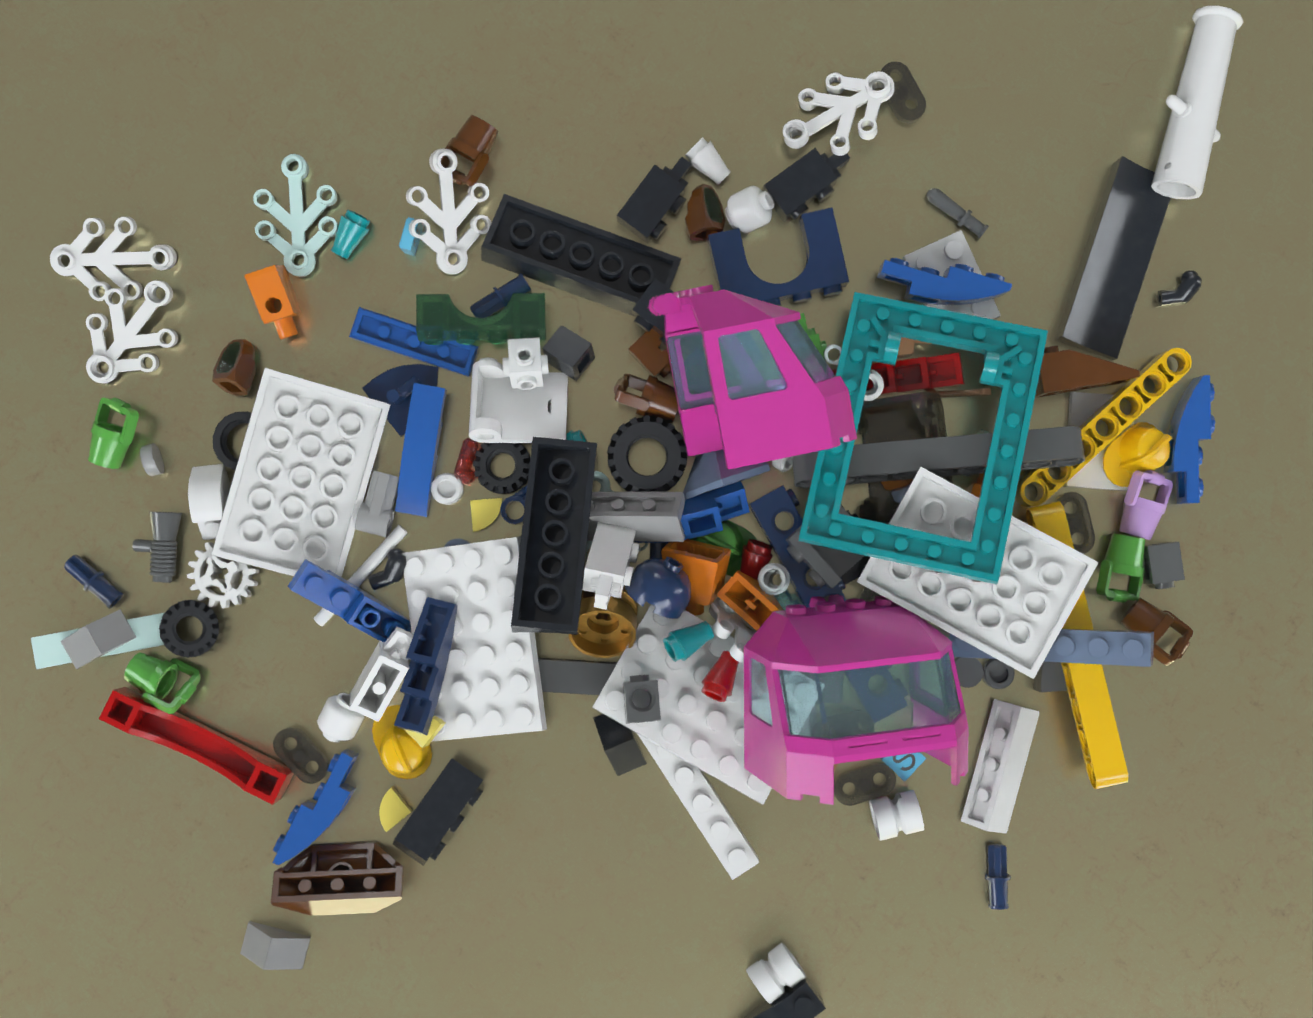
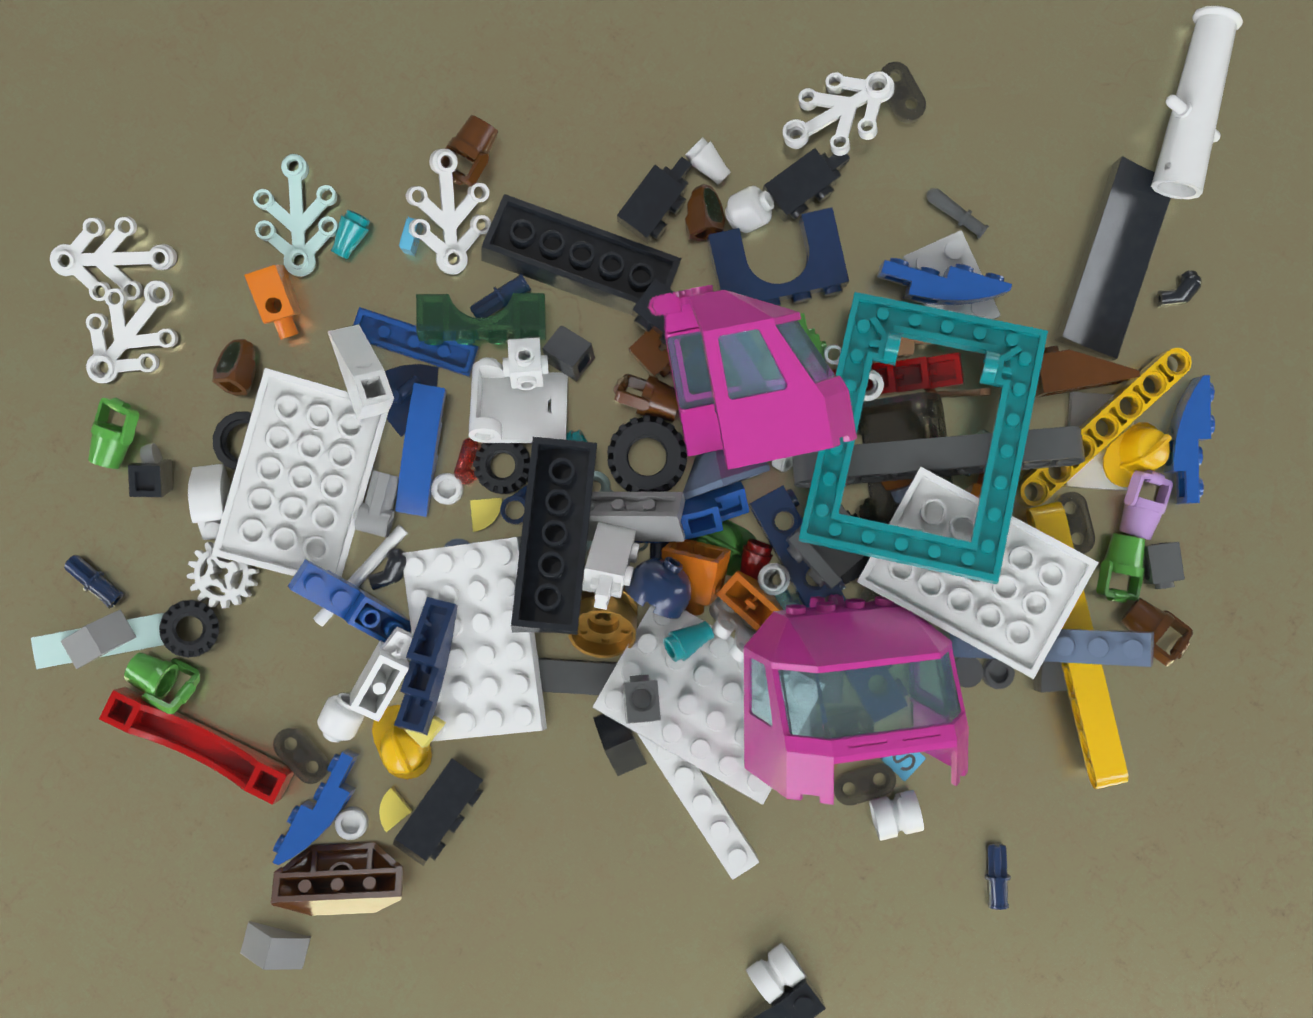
dark grey piece [133,511,182,583] -> none
red cone [701,651,739,702] -> none
white panel [961,699,1039,833] -> none
none -> black panel [128,459,173,497]
none -> white slope [328,324,394,420]
none -> white tile [335,807,369,840]

